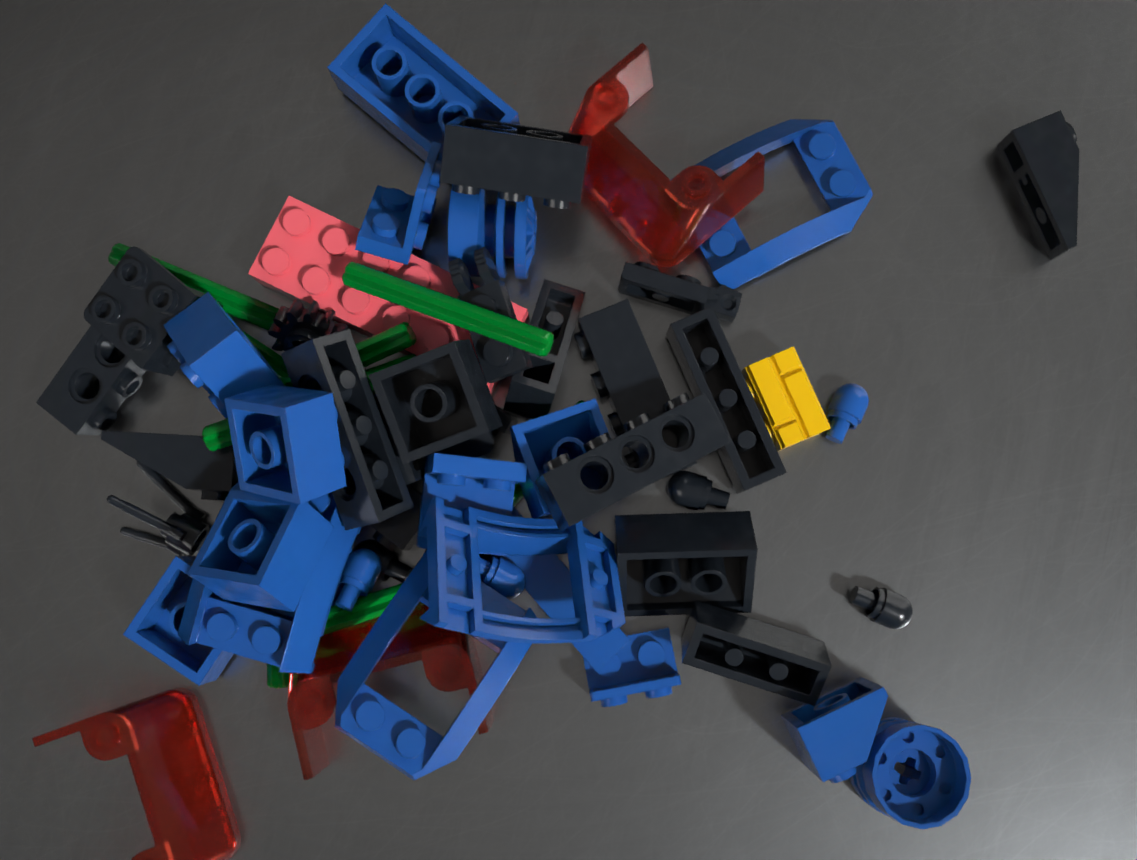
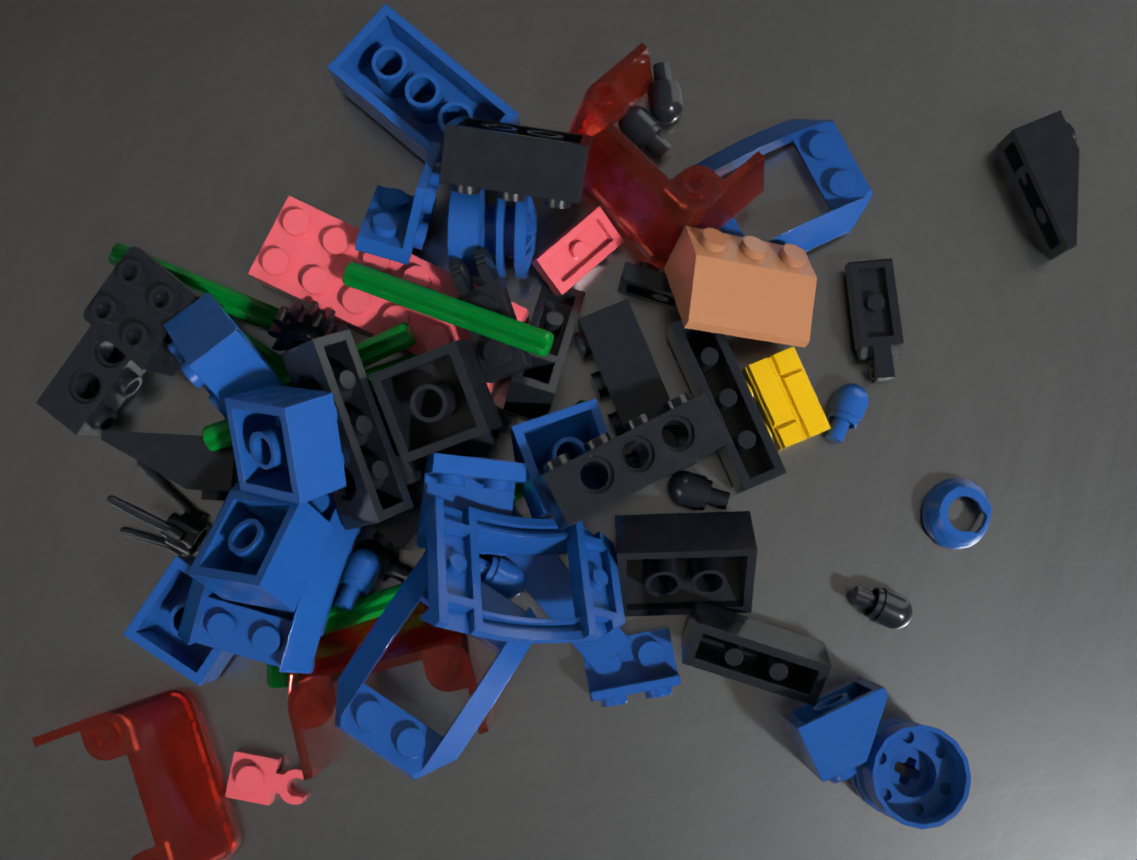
none -> coral plate [225,748,312,806]
none -> coral plate [531,206,625,296]
none -> black cylinder [618,105,672,159]
none -> black cylinder [647,62,683,125]
none -> nougat slope [664,226,817,348]
none -> black hinge [845,258,904,383]
none -> blue piece [922,477,992,550]

